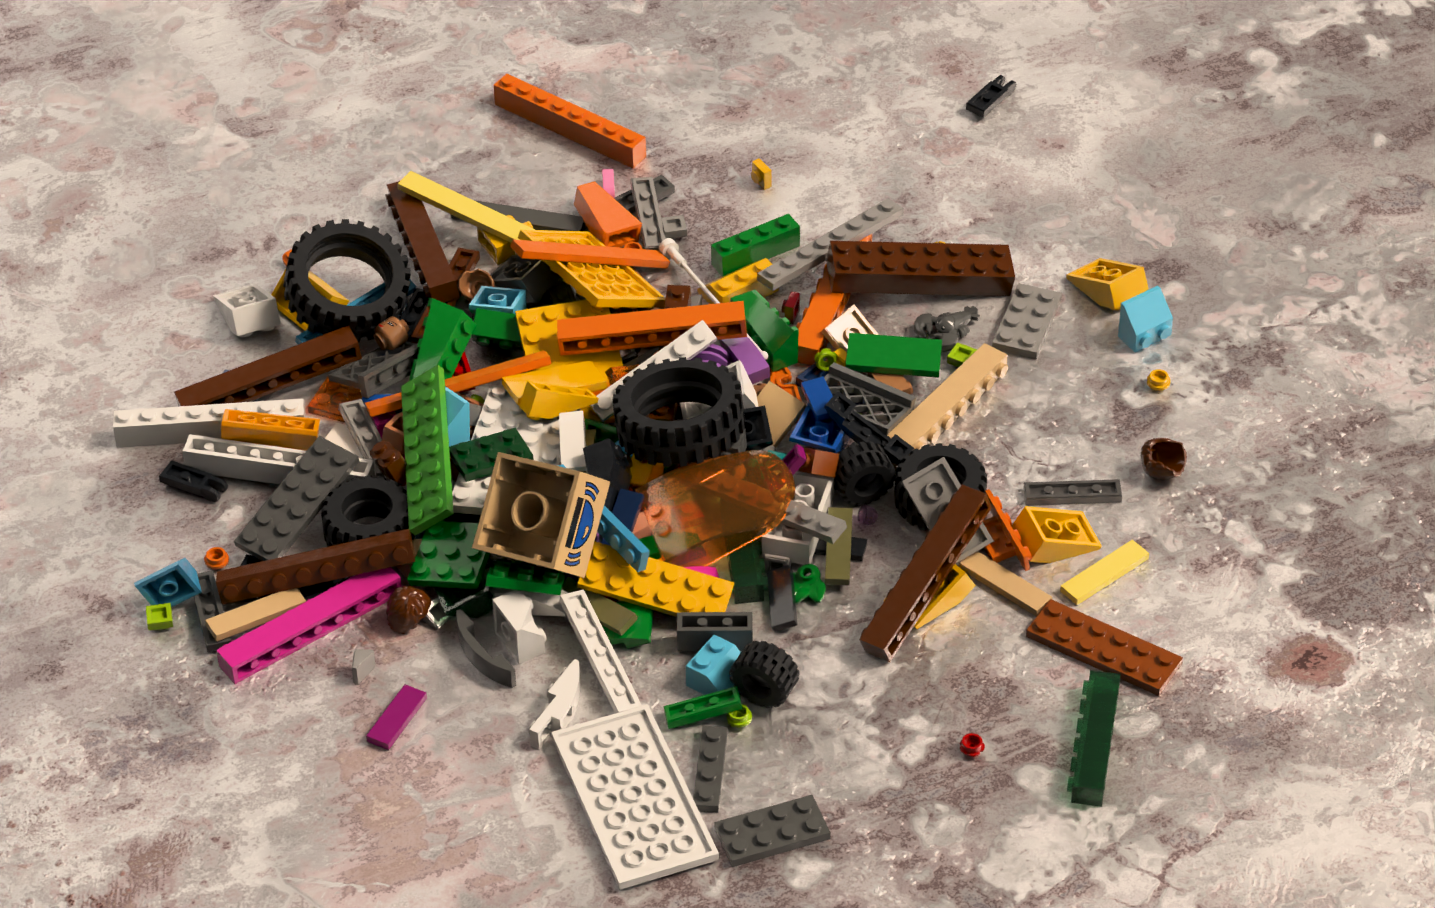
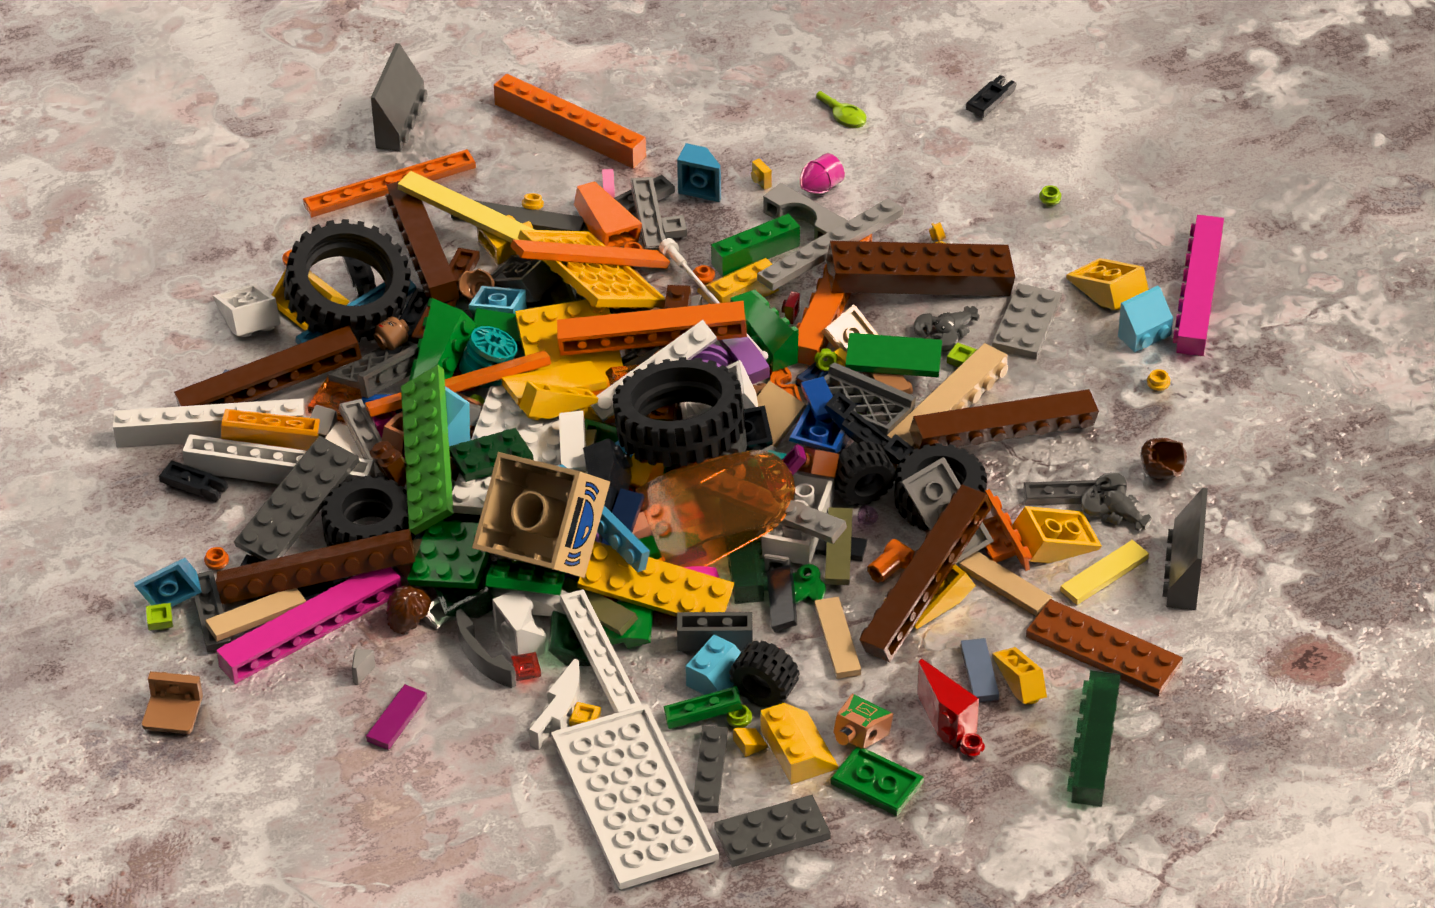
none -> medium nougat bracket [142,671,203,734]
none -> orange tile [303,149,476,218]
none -> light grey slope [310,405,338,438]
none -> black hinge [342,257,376,298]
none -> dark grey slope [371,43,427,152]
none -> teal wheel [459,326,517,388]
none -> clear red plate [511,652,541,681]
none -> yellow plate [522,193,544,210]
none -> clear green slope [548,611,591,666]
none -> yellow tile [569,702,601,726]
none -> dark azure slope [677,143,721,202]
none -> orange plate [693,265,715,285]
none -> yellow slope [733,728,768,757]
none -> yellow slope [760,703,838,785]
none -> light grey arch [763,183,848,240]
none -> dark pink helmet [800,153,845,194]
none -> tan tile [814,597,861,679]
none -> lime piece [816,91,866,128]
none -> green tile [831,746,924,816]
none -> nougat torso [833,694,894,748]
none -> orange piece [867,539,915,583]
none -> reddish brown brick [909,389,1099,450]
none -> red slope [917,659,979,749]
none -> yellow plate [928,222,946,242]
none -> sand blue tile [960,638,999,702]
none -> yellow slope [992,647,1047,704]
none -> lime plate [1039,185,1061,206]
none -> dark grey animal [1081,472,1151,532]
none -> dark grey slope [1162,488,1208,610]
none -> dark pink brick [1173,215,1224,356]

